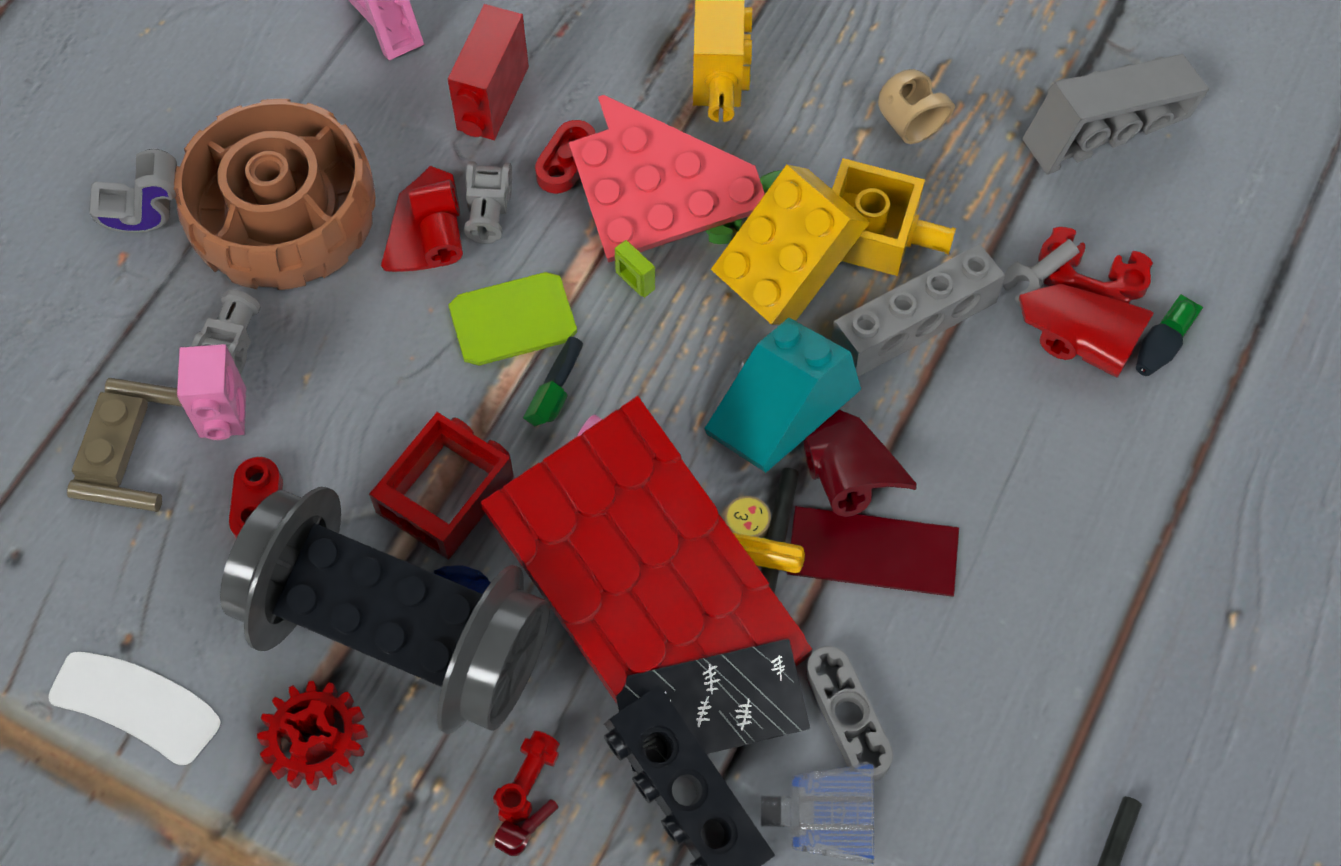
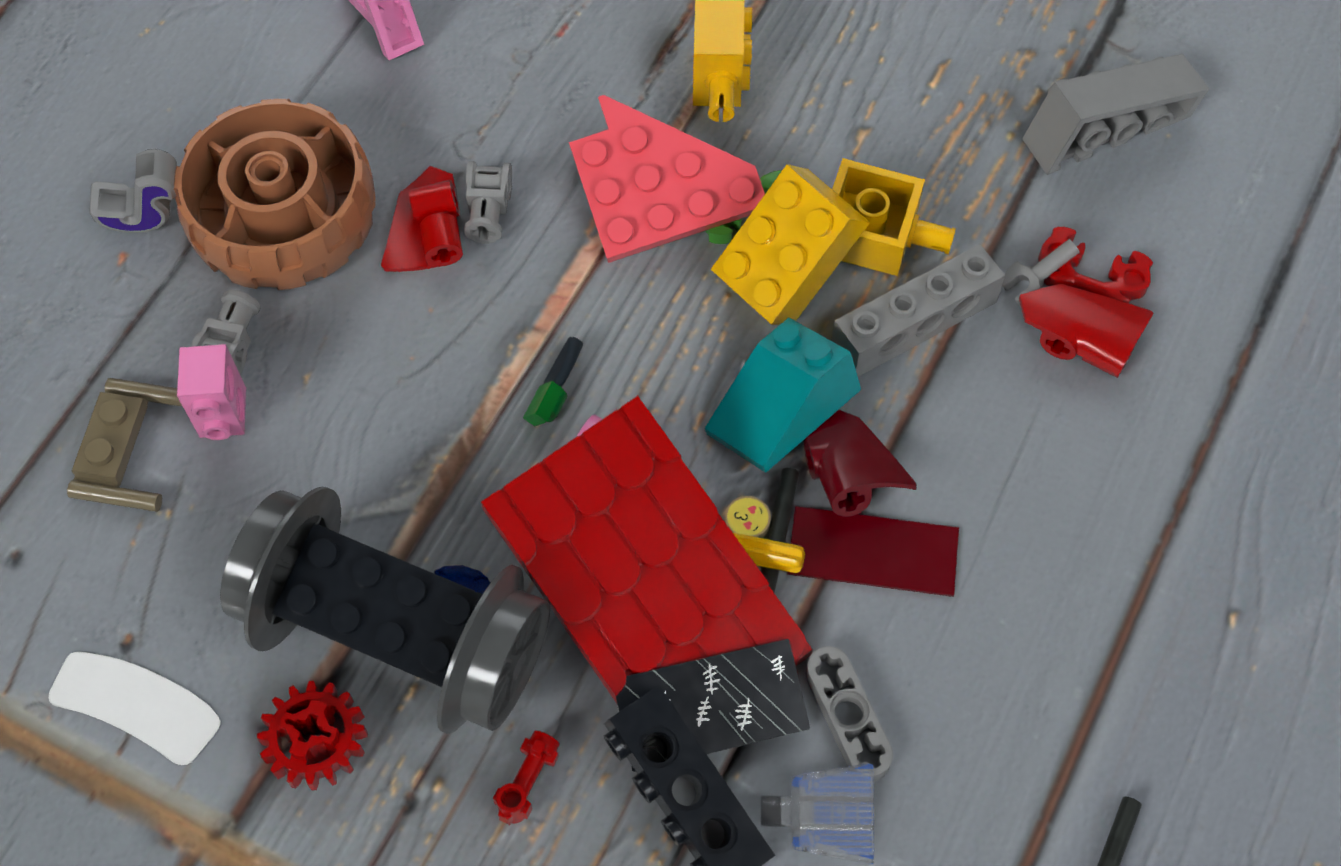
red plate [229,457,283,538] -> none
red window [369,412,514,560] -> none
red brick [448,4,529,141] -> none
lime piece [448,272,577,366] -> none
dark red hand [494,799,559,856] -> none
red plate [535,120,596,194] -> none
lime tile [615,240,655,298] -> none
tan helmet [878,69,955,144] -> none
black piece [1136,294,1203,376] -> none

